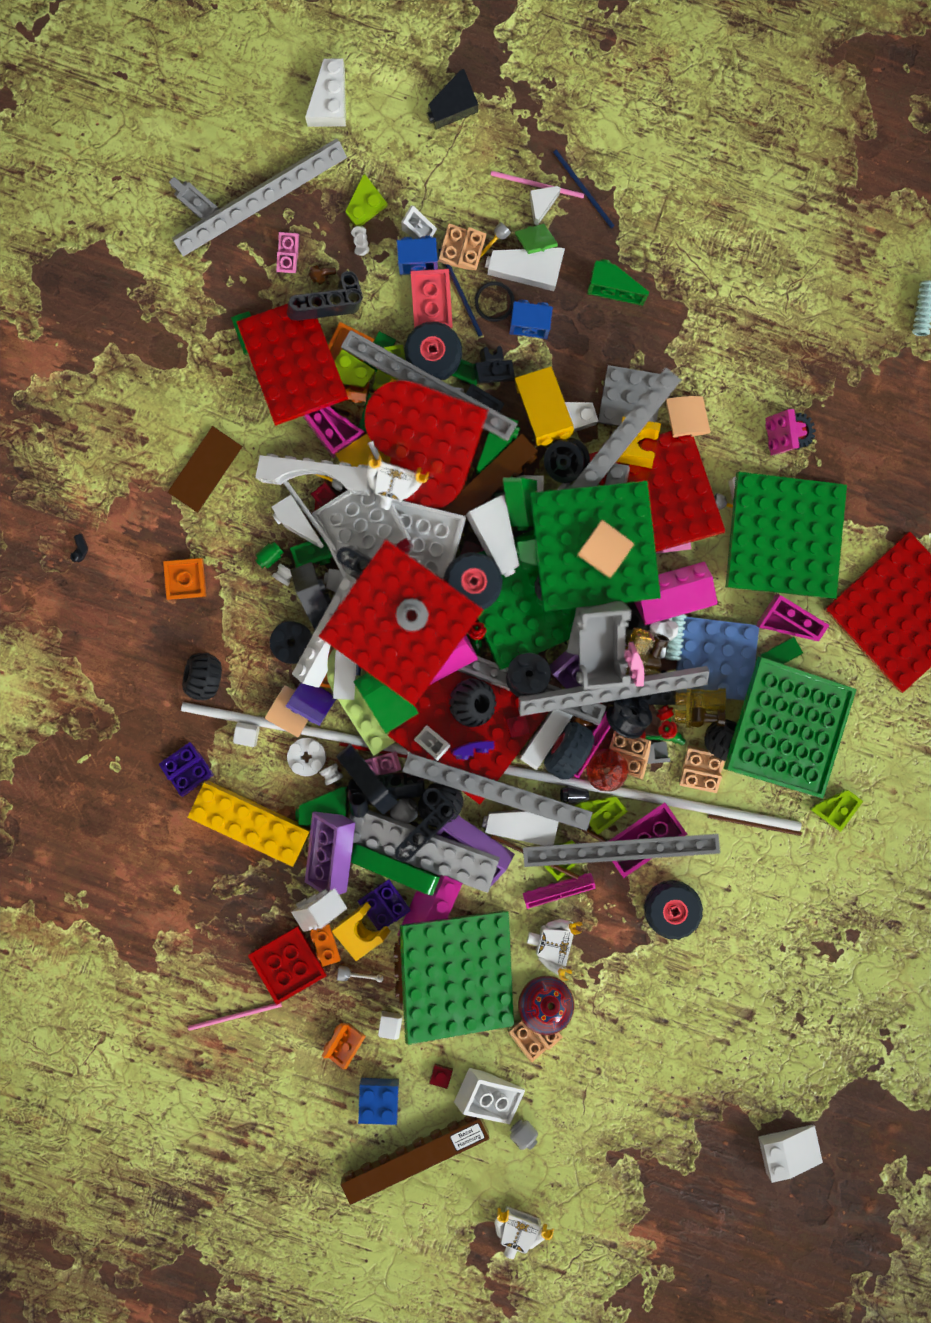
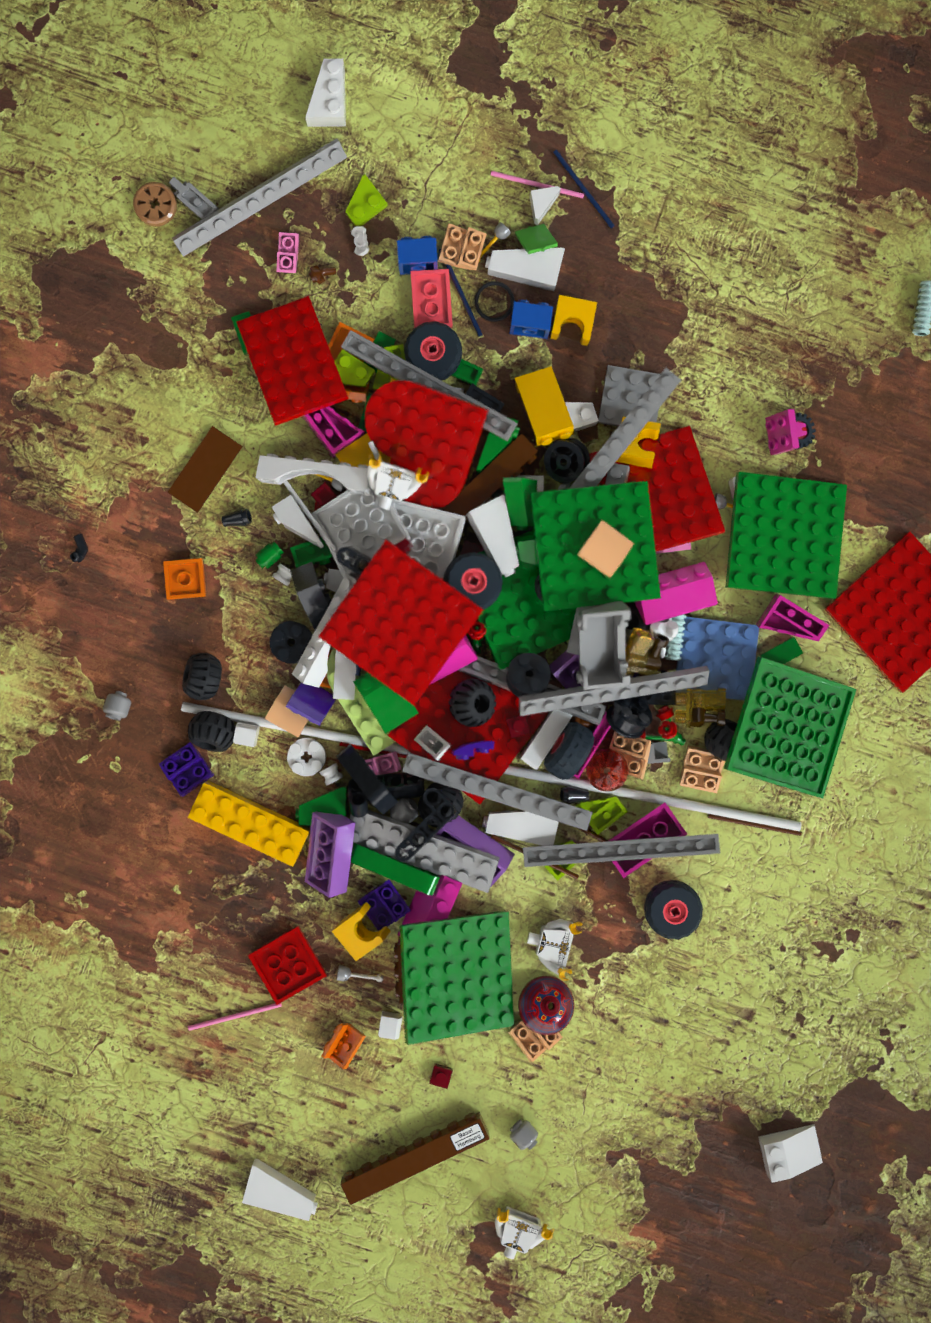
black beam [287,271,363,321] -> none
white wedge [291,888,347,932] -> none
orange bracket [310,924,341,967] -> none
blue brick [358,1078,399,1125] -> none
light grey piece [396,599,428,631] -> none
white slope [401,205,437,239] -> none
black slope [426,69,479,129] -> none
white slope [454,1068,525,1124] -> none
black plate [474,346,515,384] -> none
dark pink piece [523,873,595,909] -> none
green slope [587,259,649,306] -> none
bright pink slope [625,642,644,686] -> none
light nougat slope [666,396,710,437] -> none
lime wing [809,789,863,832] -> none
none -> light grey head [103,691,131,721]
none -> medium nougat wheel [133,182,177,227]
none -> black wheel [188,711,236,752]
none -> black cone [221,508,252,527]
none -> white slope [242,1159,318,1221]
none -> yellow piece [550,295,597,346]

